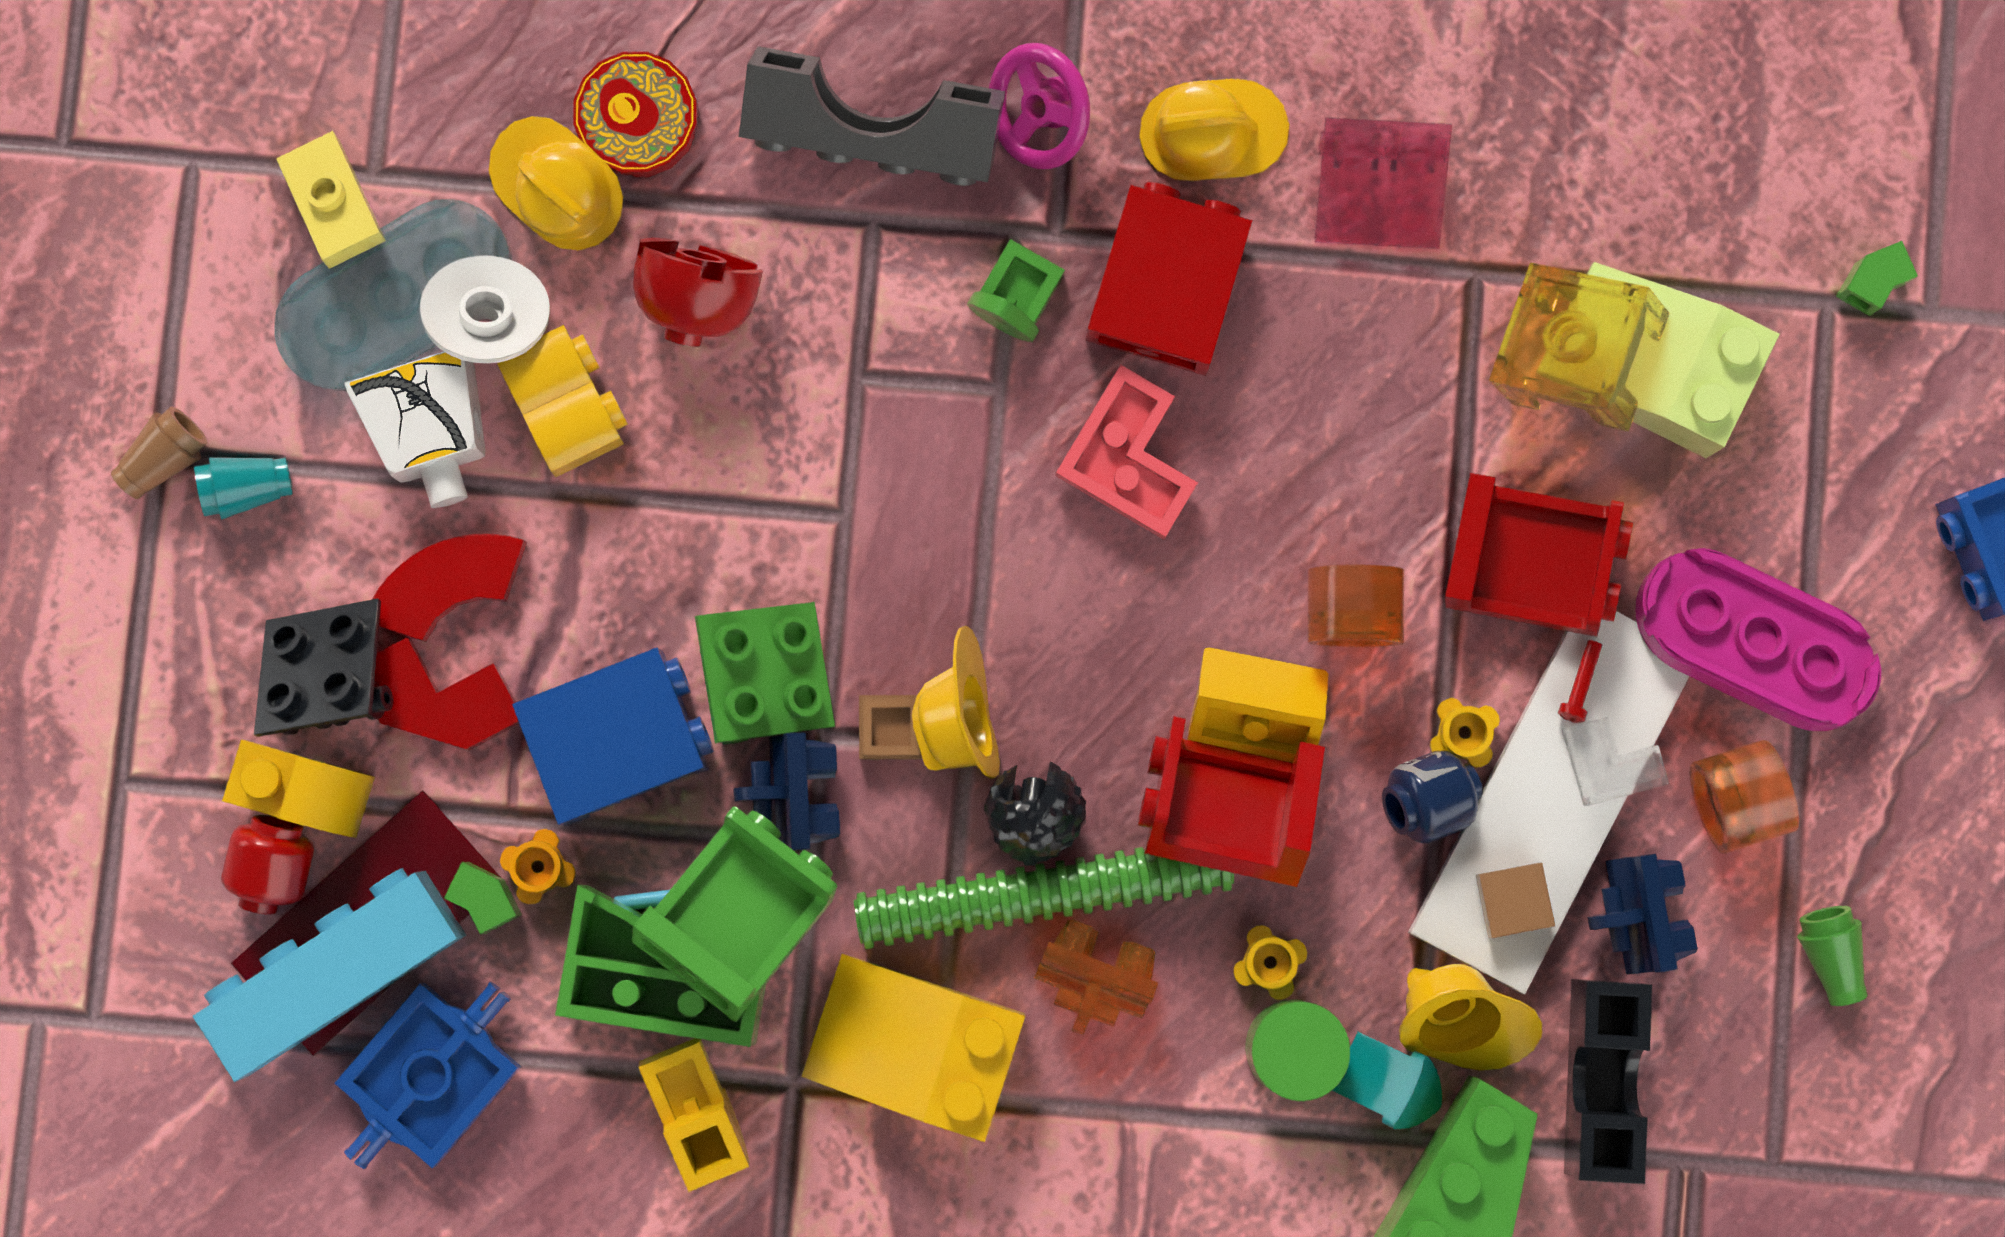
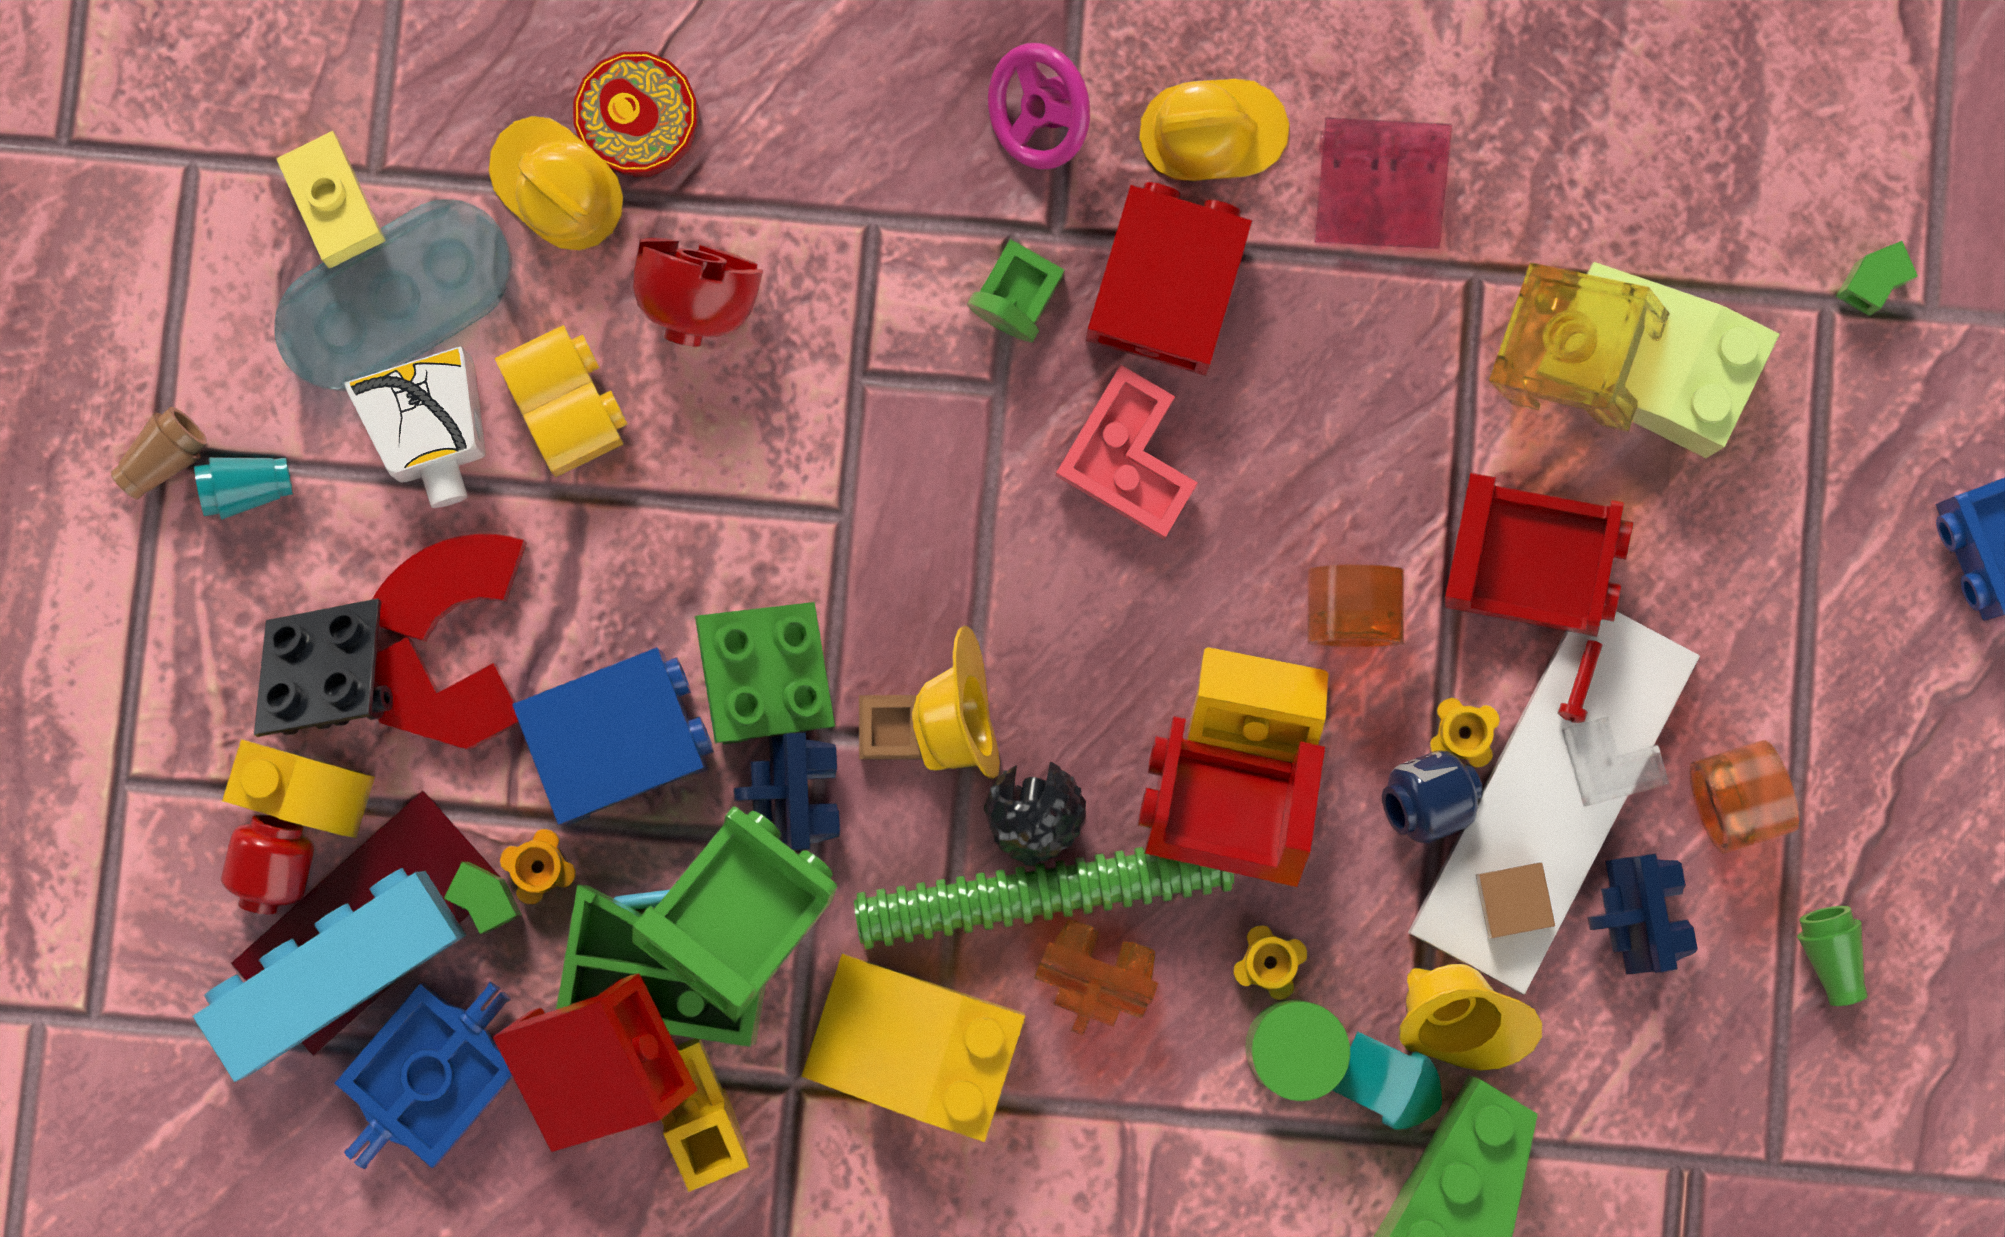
white dish [420,256,550,364] -> none
dark grey arch [738,46,1005,186] -> none
black arch [1564,979,1652,1184] -> none
dark pink tile [1635,548,1882,731] -> none
none -> red panel [493,973,698,1152]

